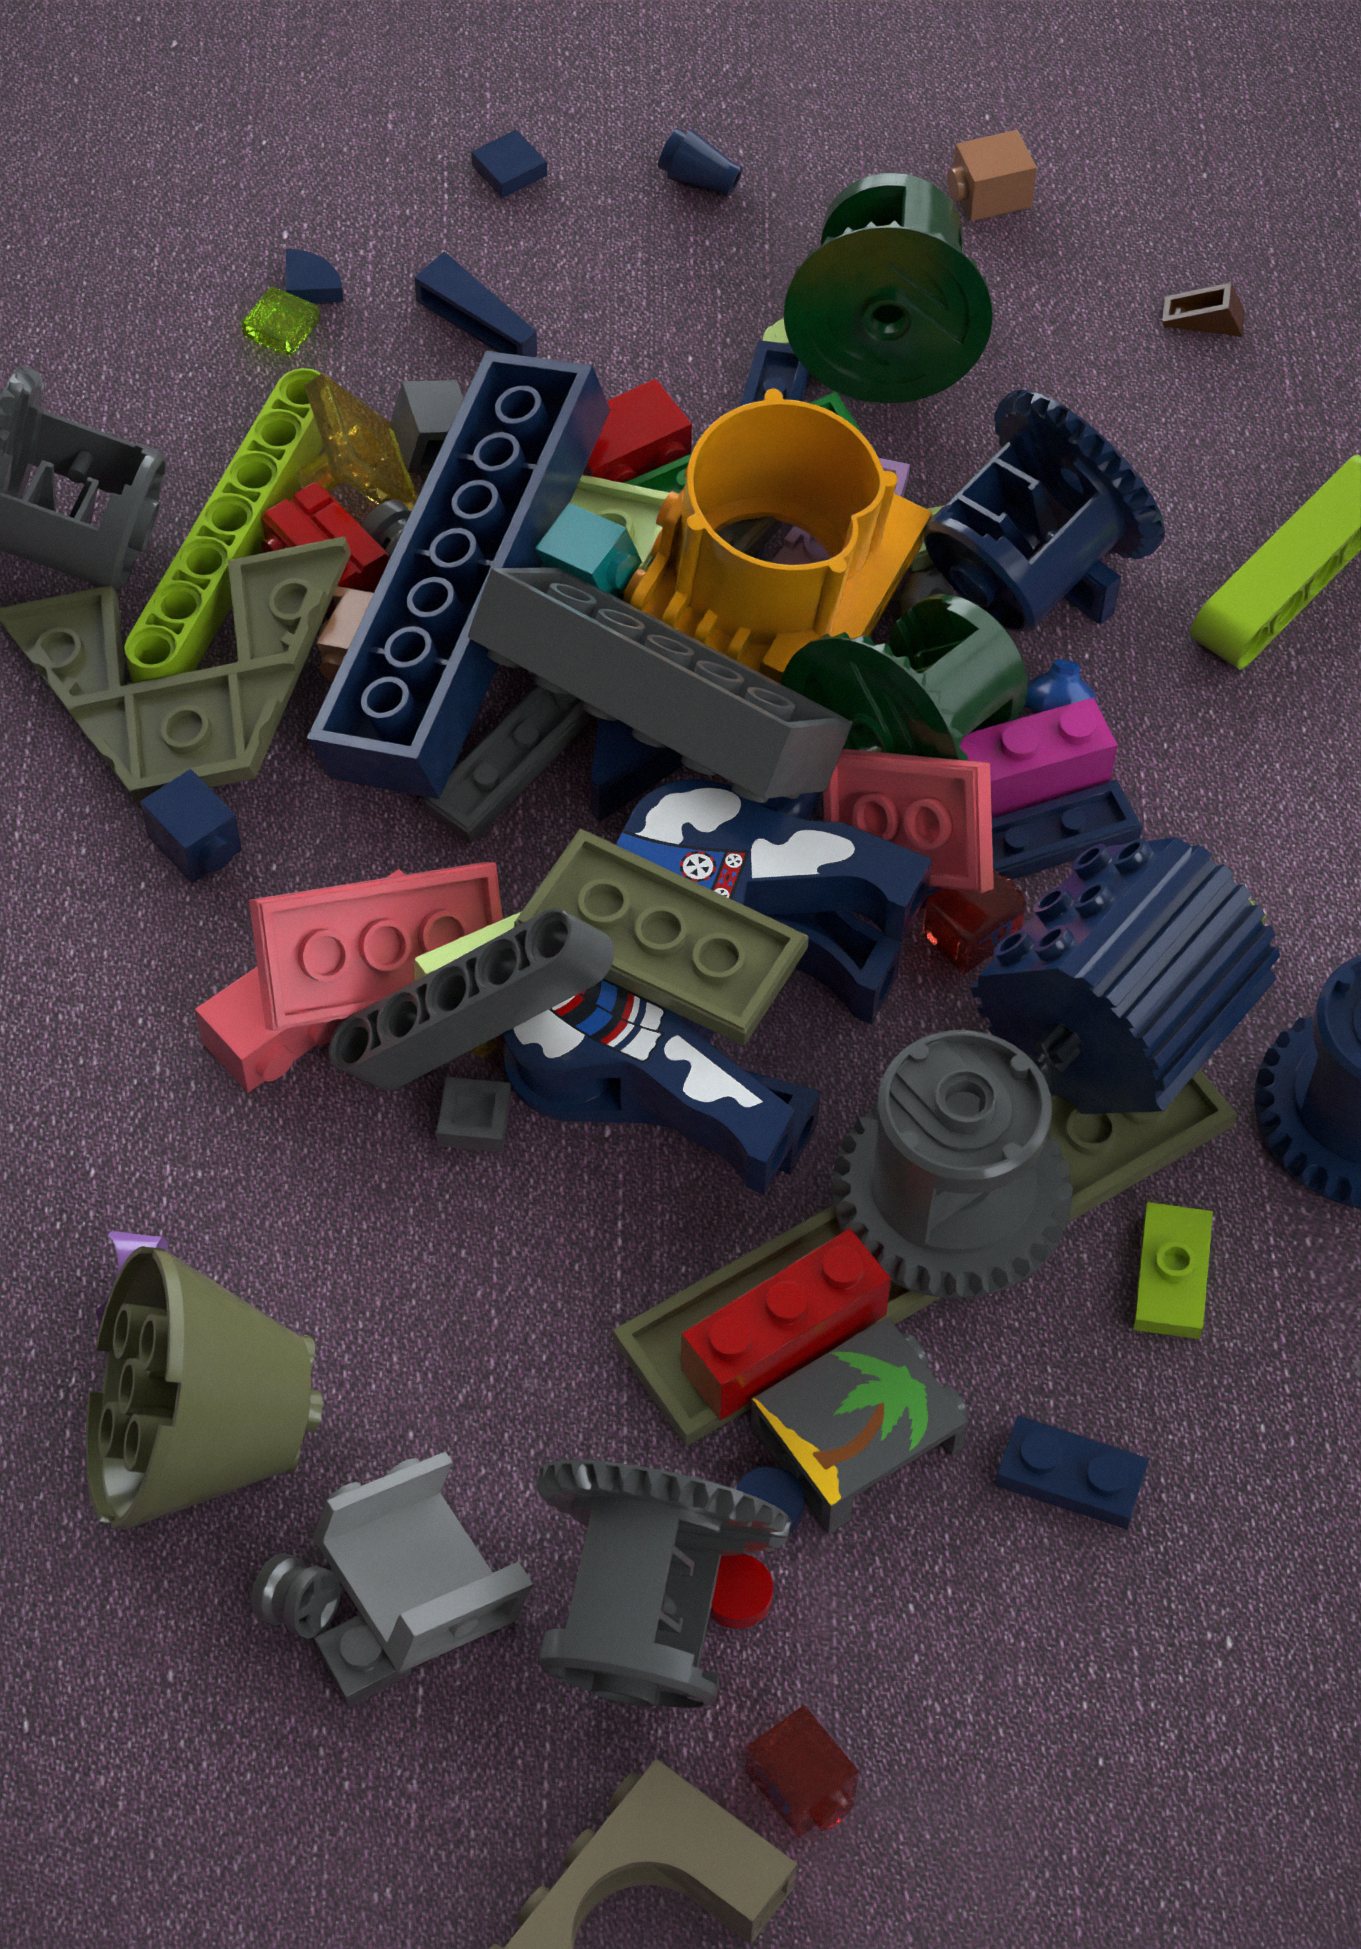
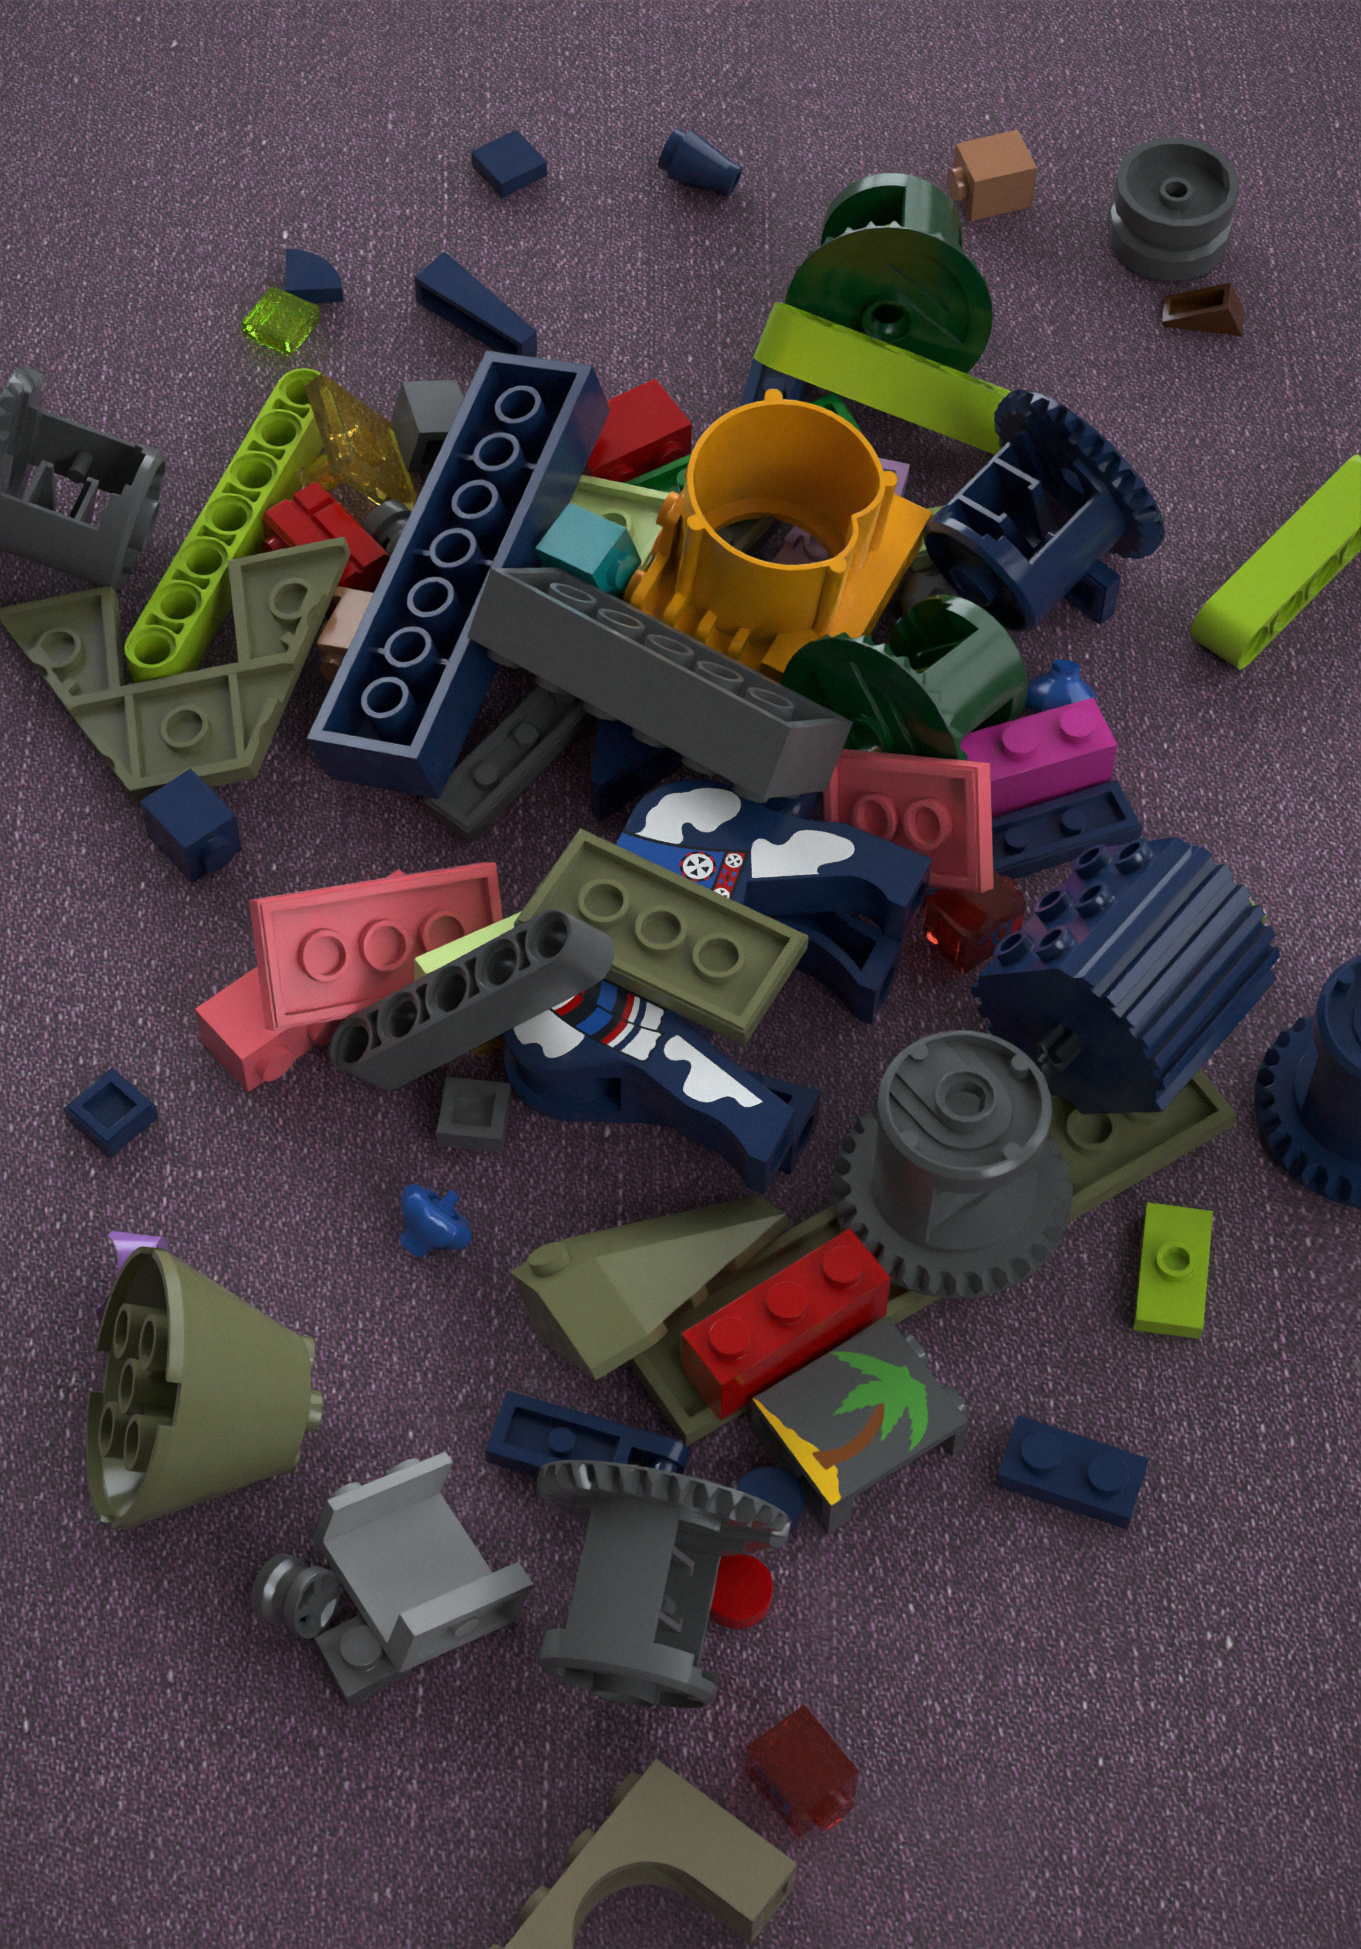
none -> dark blue tile [64,1067,159,1158]
none -> blue piece [399,1183,472,1258]
none -> dark blue plate [485,1390,691,1477]
none -> olive wedge [510,1195,790,1381]
none -> lime beam [753,302,1012,455]
none -> dark grey wheel [1108,137,1240,281]

